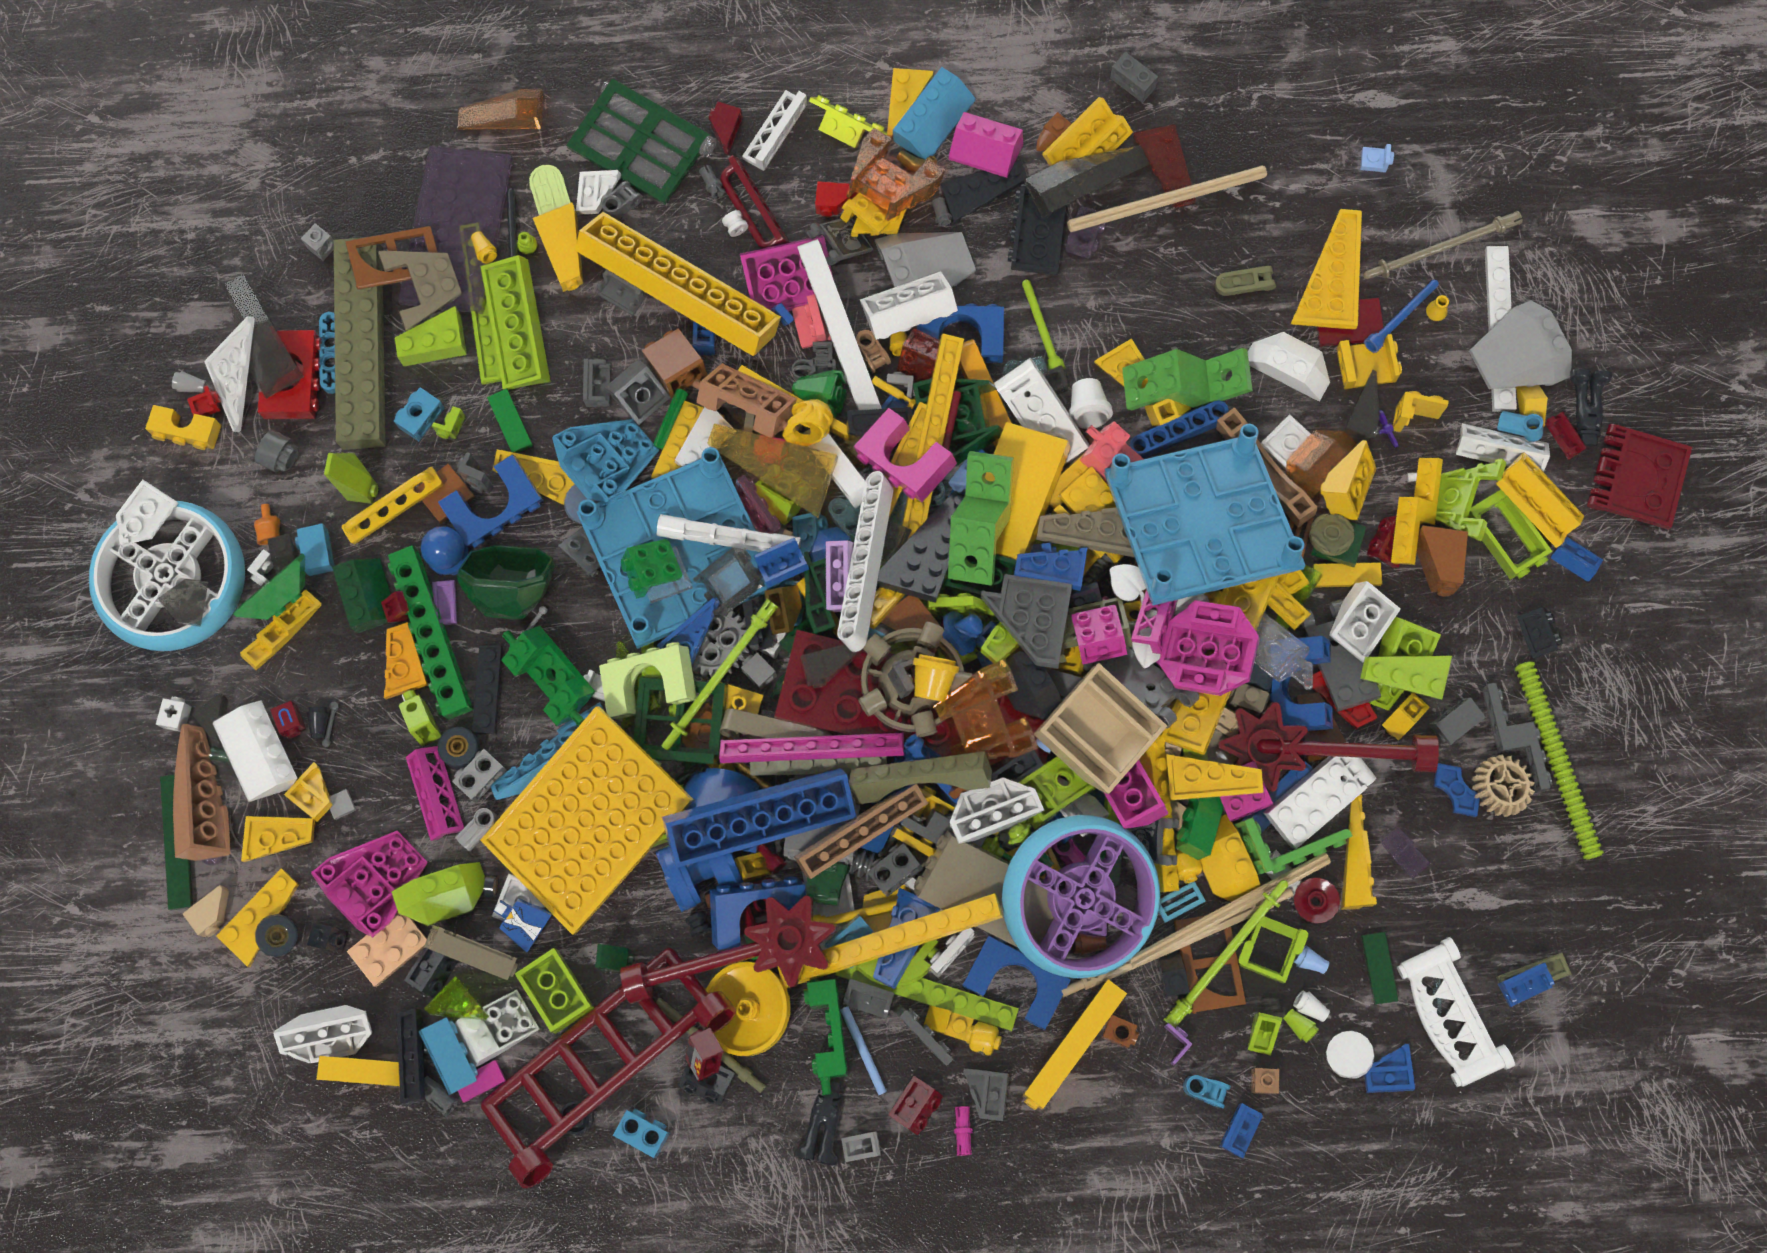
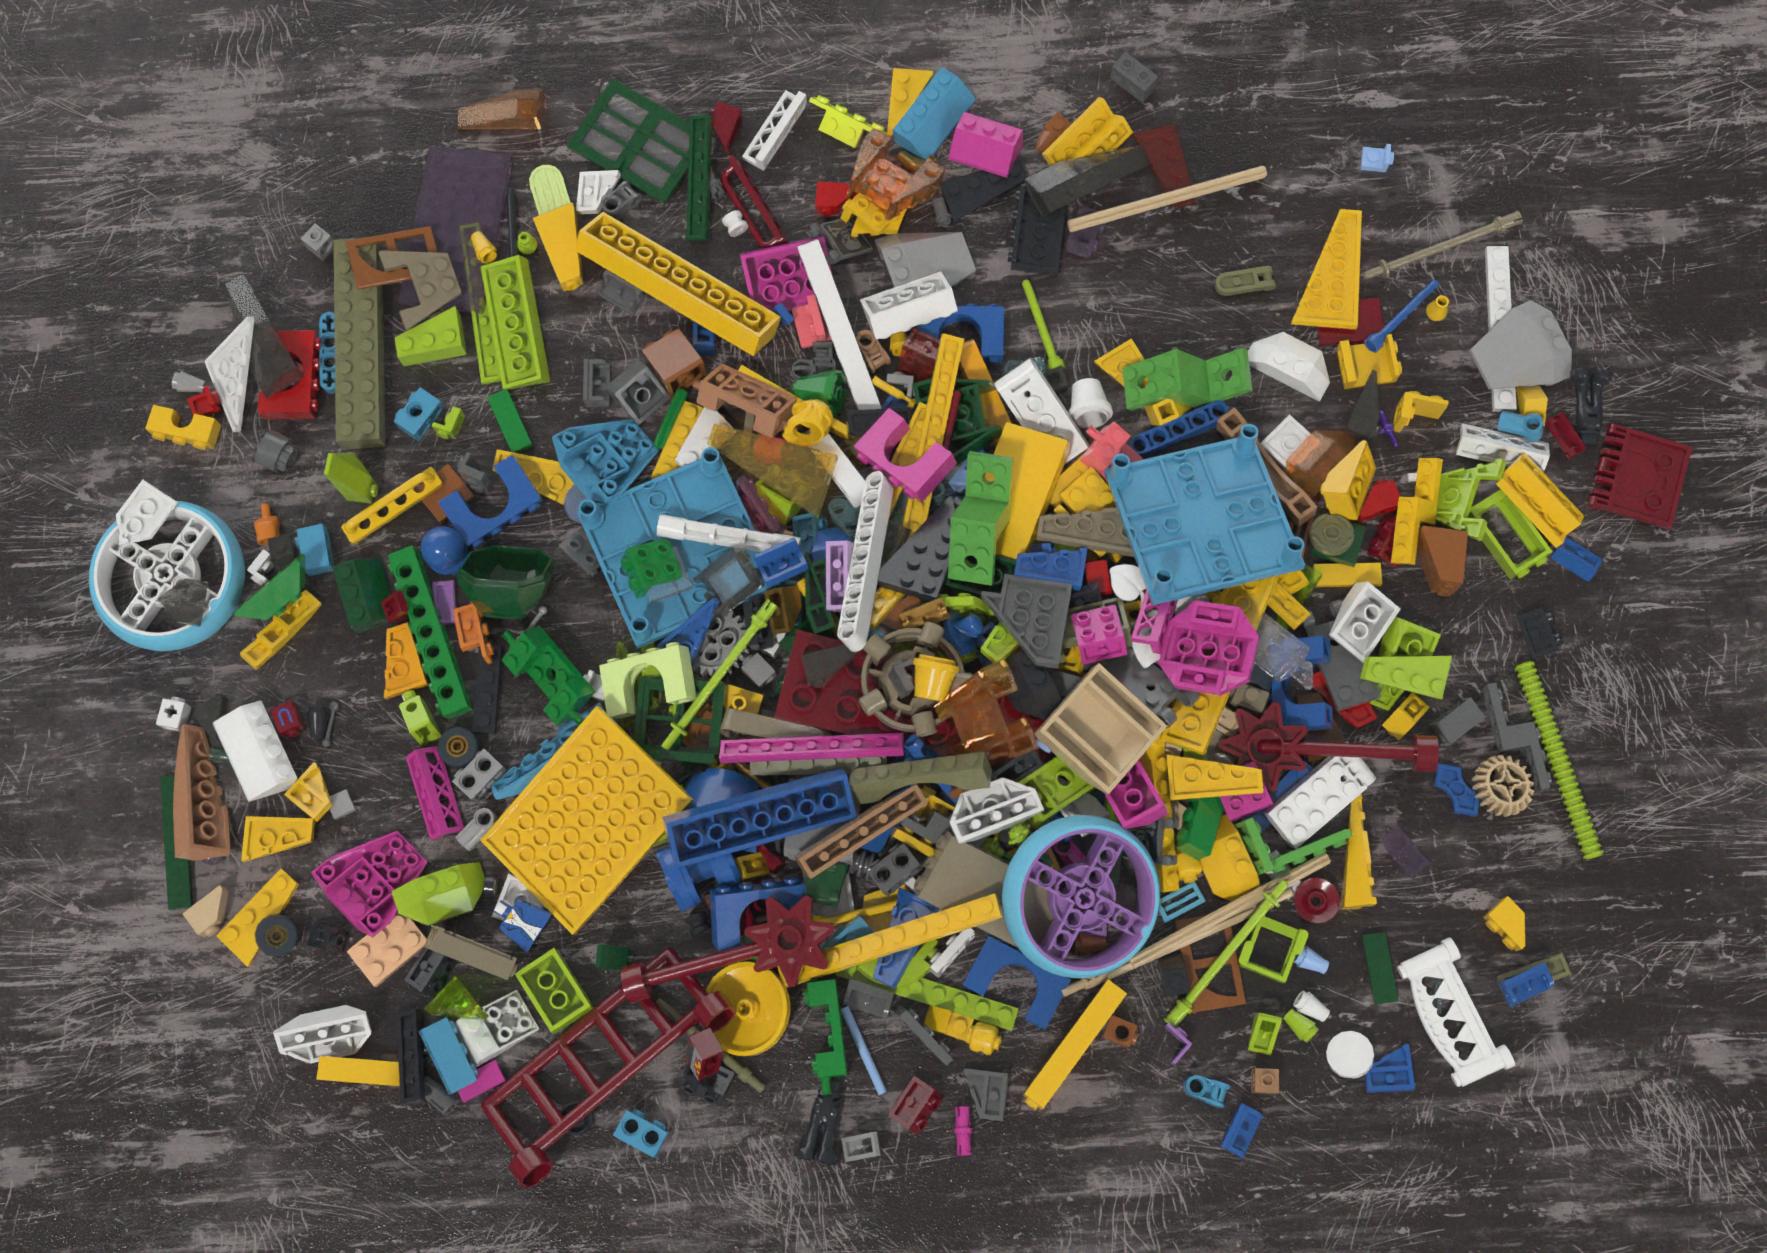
none -> orange bracket [452,601,494,664]
none -> dark green tile [686,114,712,242]
none -> pearl gold hinge [899,597,950,629]
none -> red slope [1083,559,1112,596]
none -> red slope [1357,479,1401,523]
none -> yellow slope [1483,896,1525,951]

